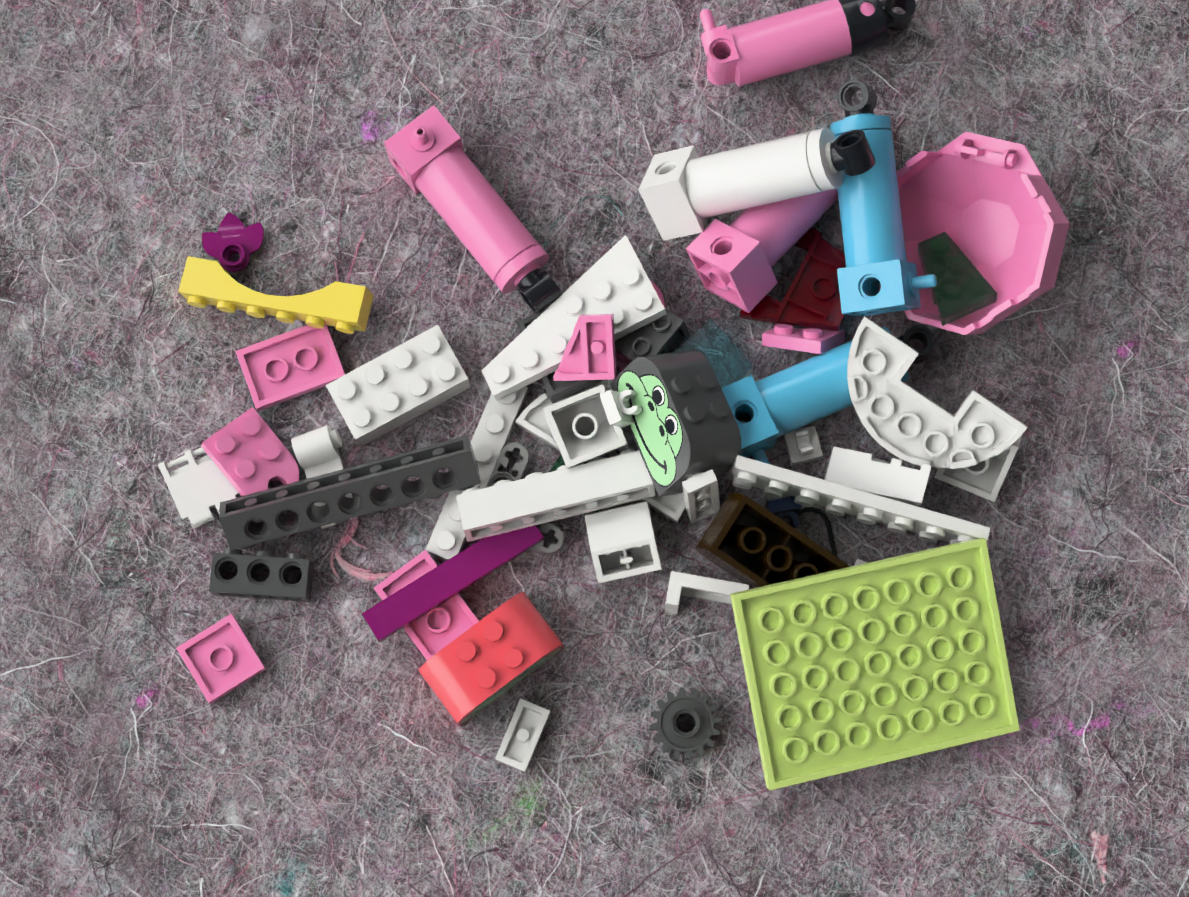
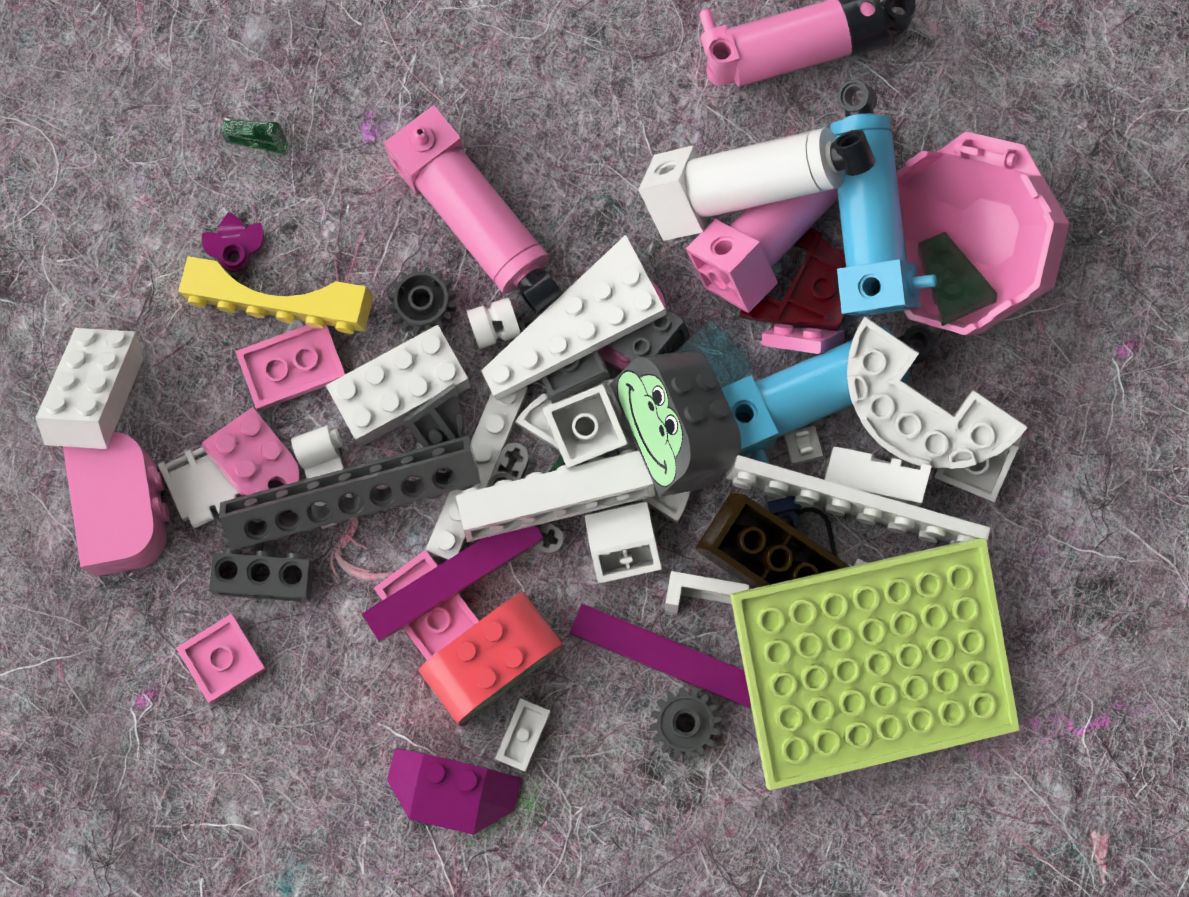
bright pink wing [553,314,617,381] -> none
white tile [600,390,642,428] -> none
white plate [682,469,720,524] -> none
none -> white brick [36,328,143,449]
none -> bright pink brick [63,432,170,577]
none -> clear green wing [221,119,288,154]
none -> magenta wedge [387,749,522,835]
none -> dark grey gear [388,267,457,337]
none -> dark grey wing [403,383,464,471]
none -> white wheel [466,297,521,350]
none -> magenta tile [569,604,751,709]

